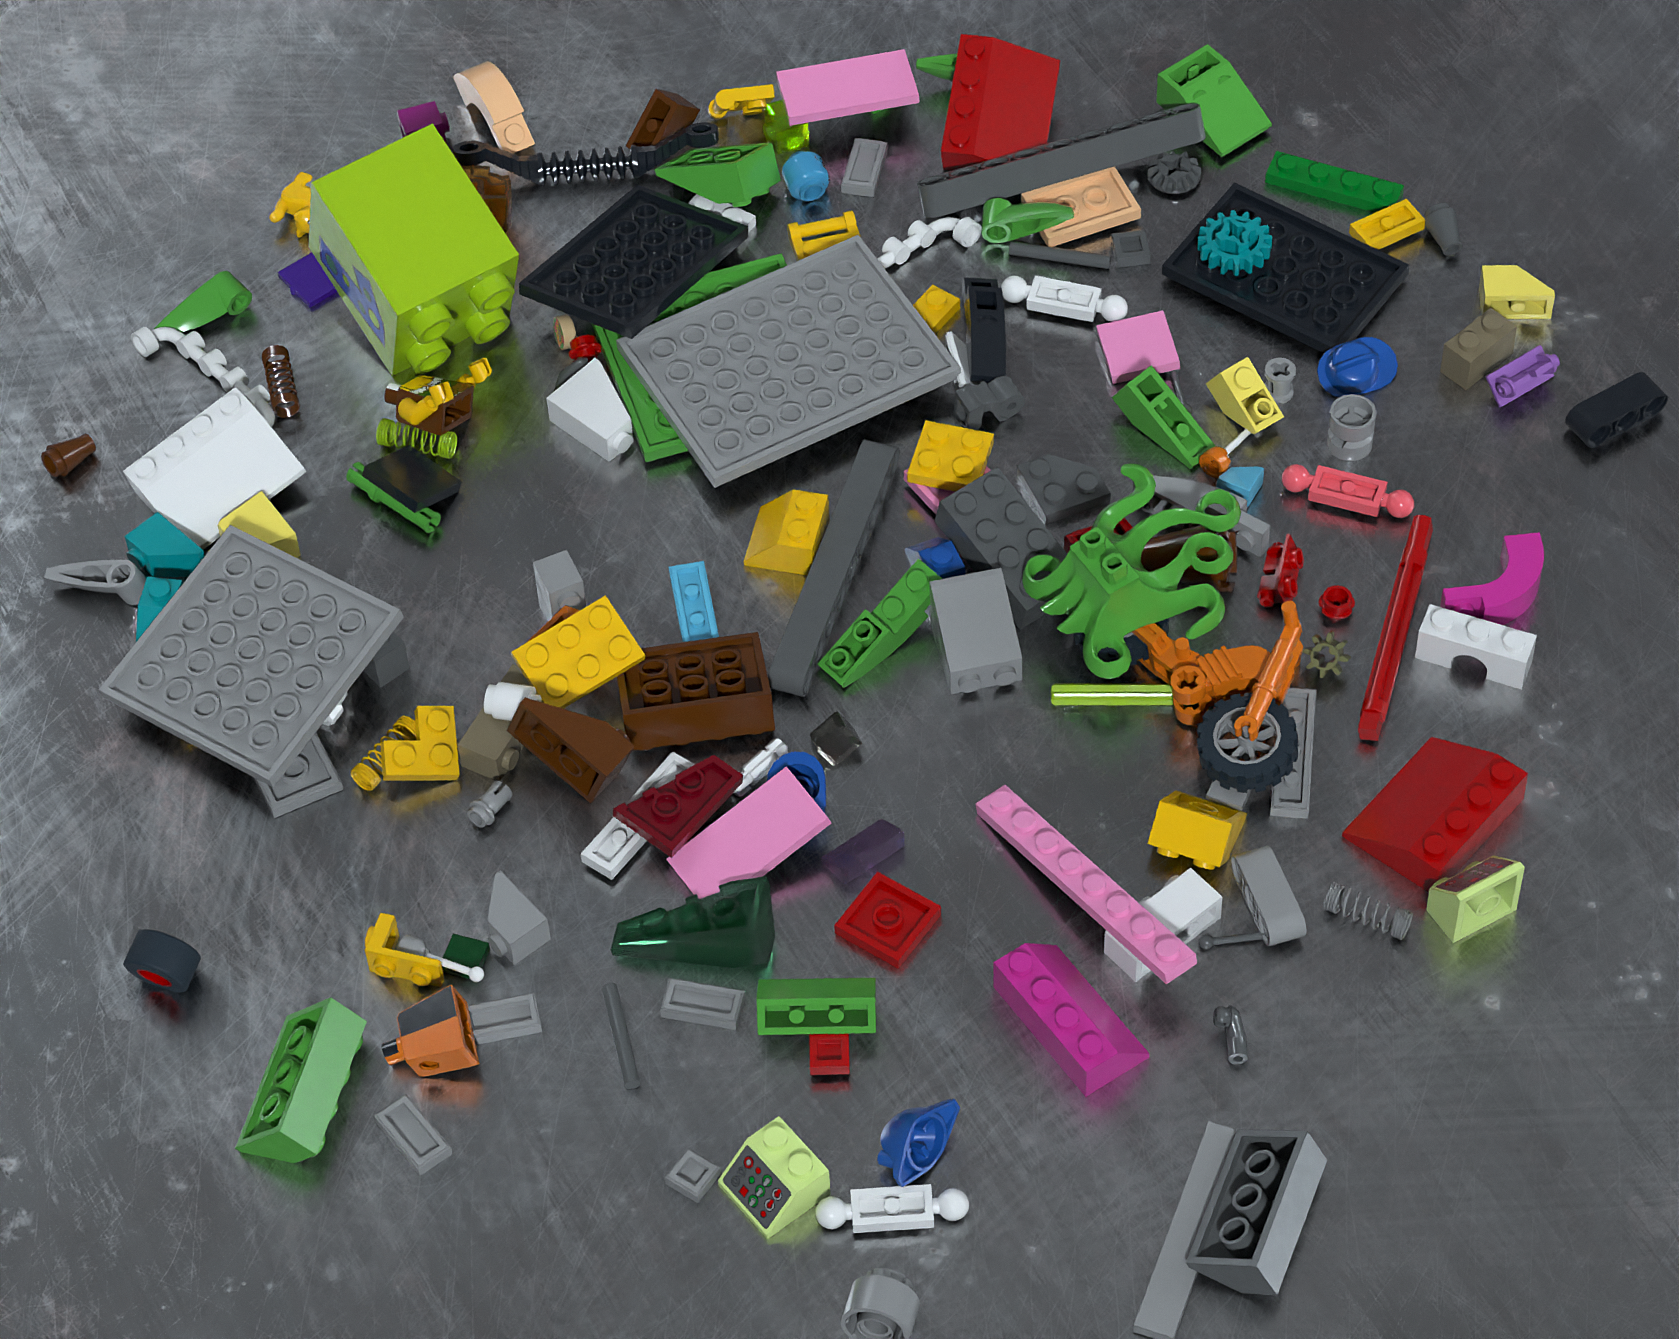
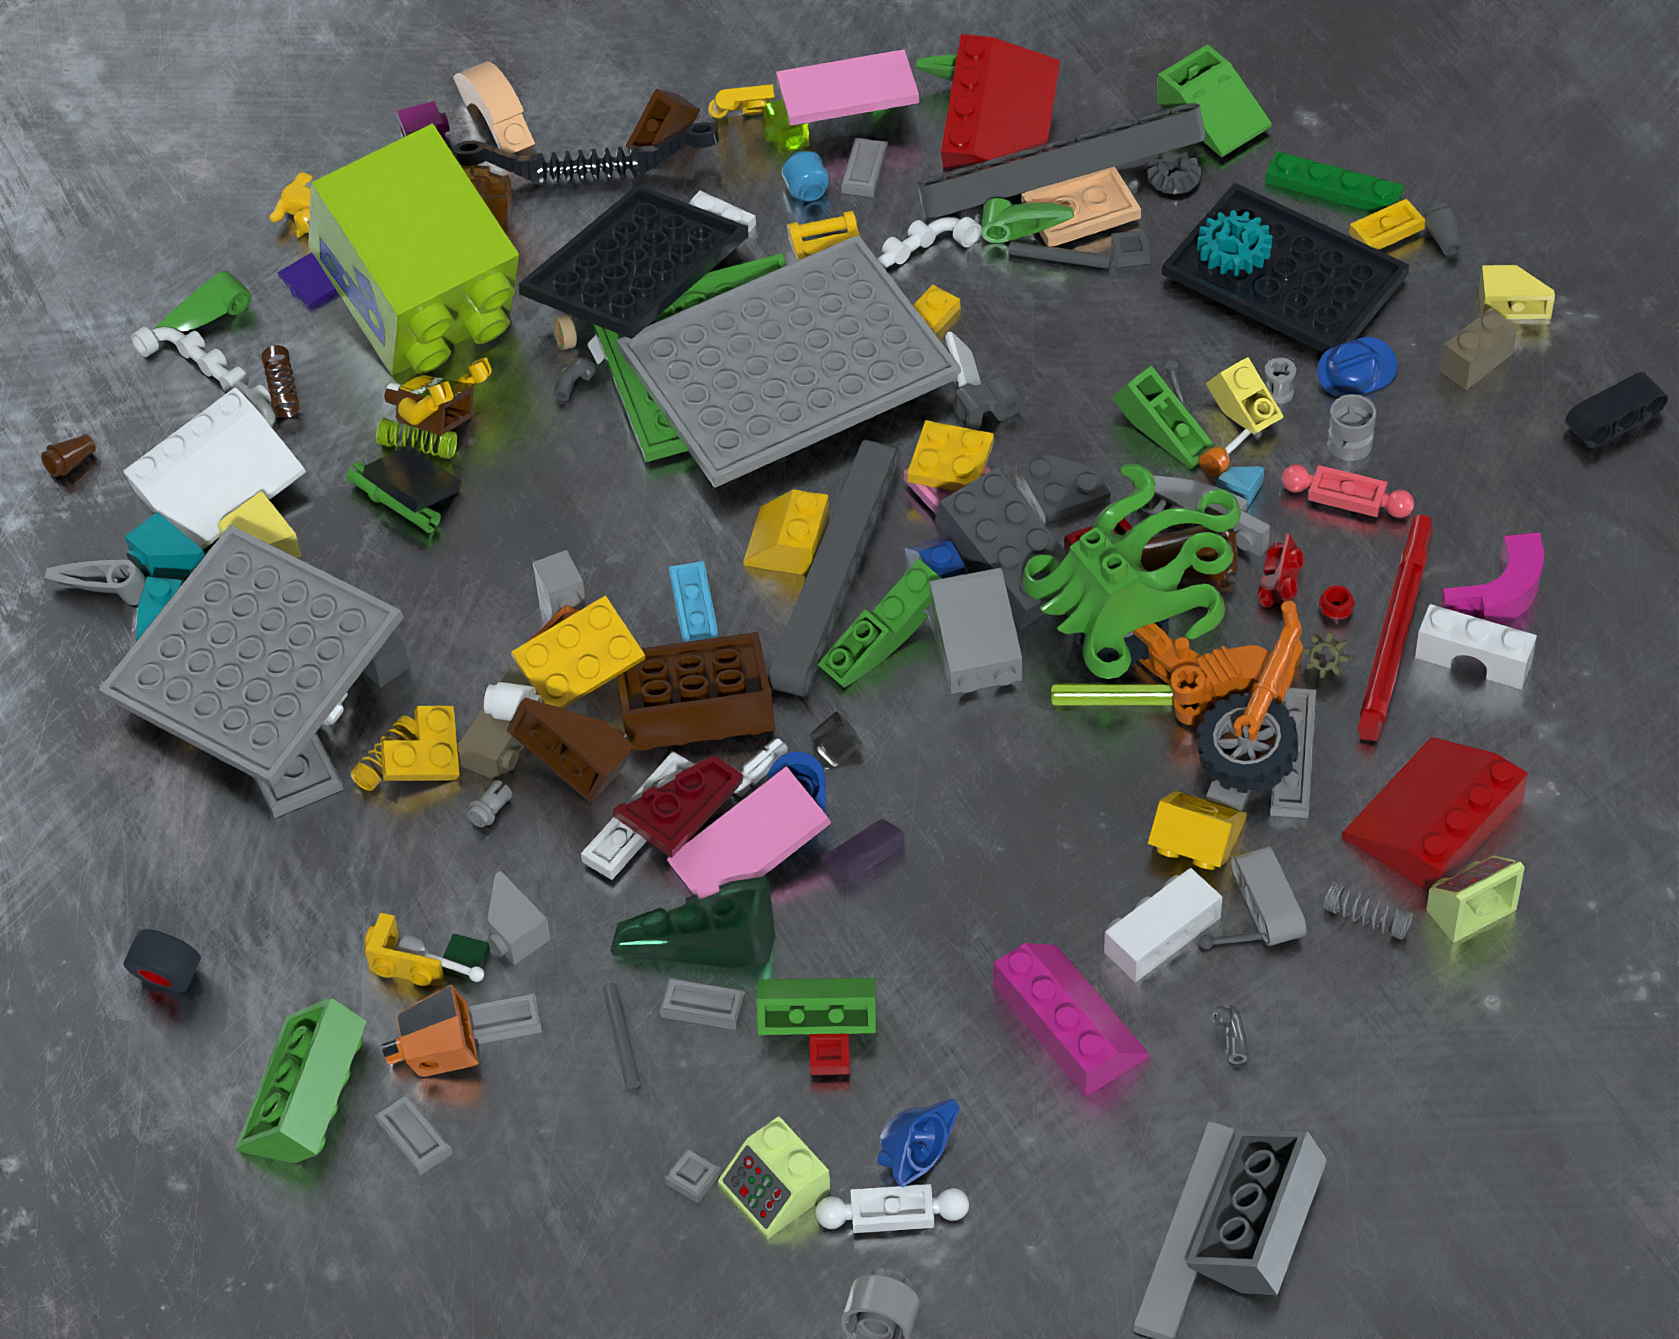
white slope [546,358,634,462] -> none
red plate [568,335,602,362] -> none
bright green slope [655,142,781,207] -> none
red tile [834,871,941,969] -> none
black slope [962,277,1006,383] -> none
bright pink plate [975,785,1197,984] -> none
white plate [1001,276,1128,322] -> none
bright pink tile [1096,310,1180,384] -> none
medium lavender hinge [1485,345,1560,408] -> none

